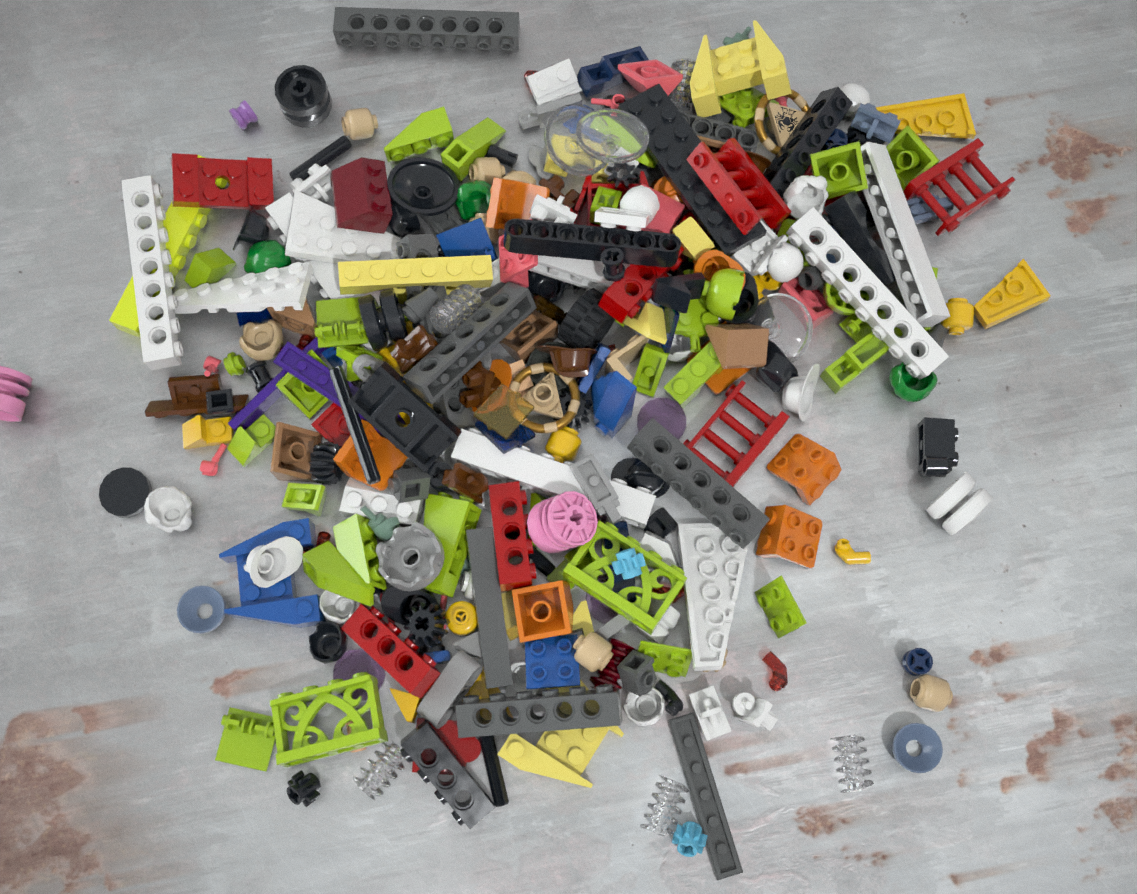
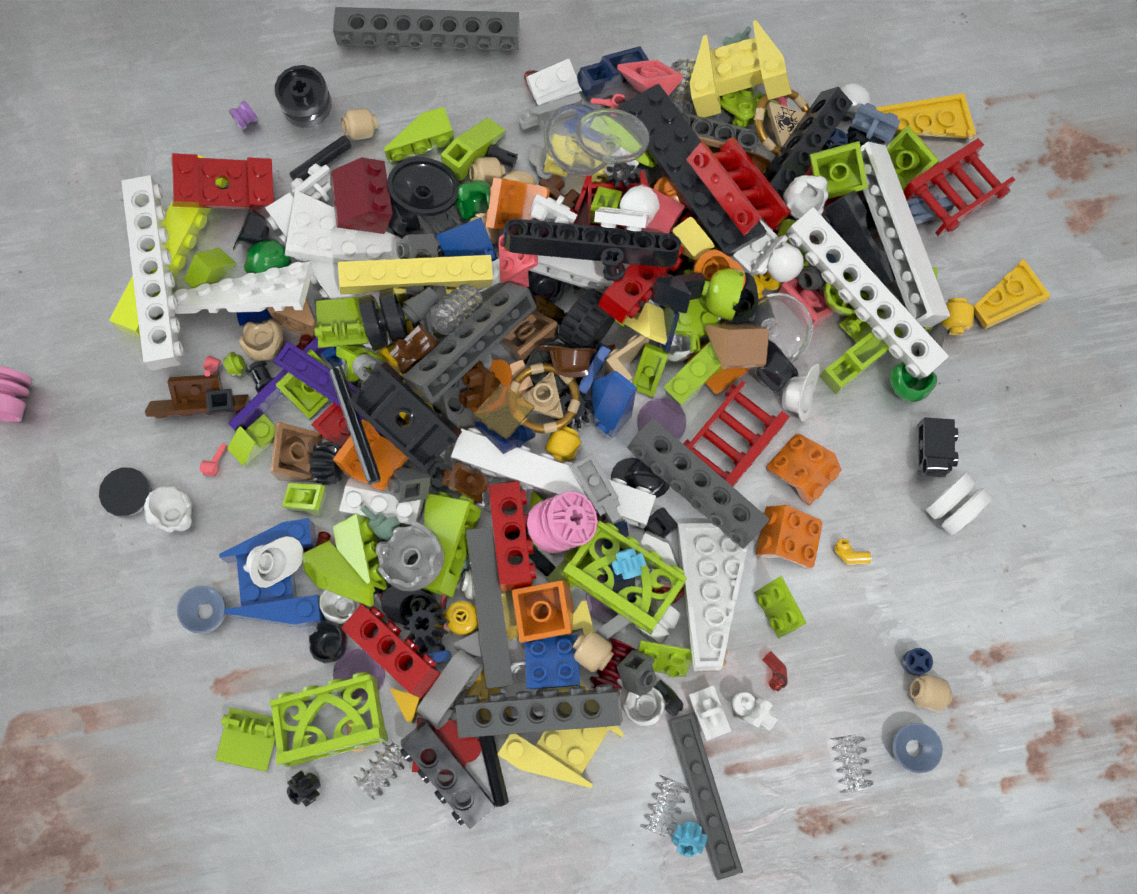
yellow slope [182,415,234,449] -> none

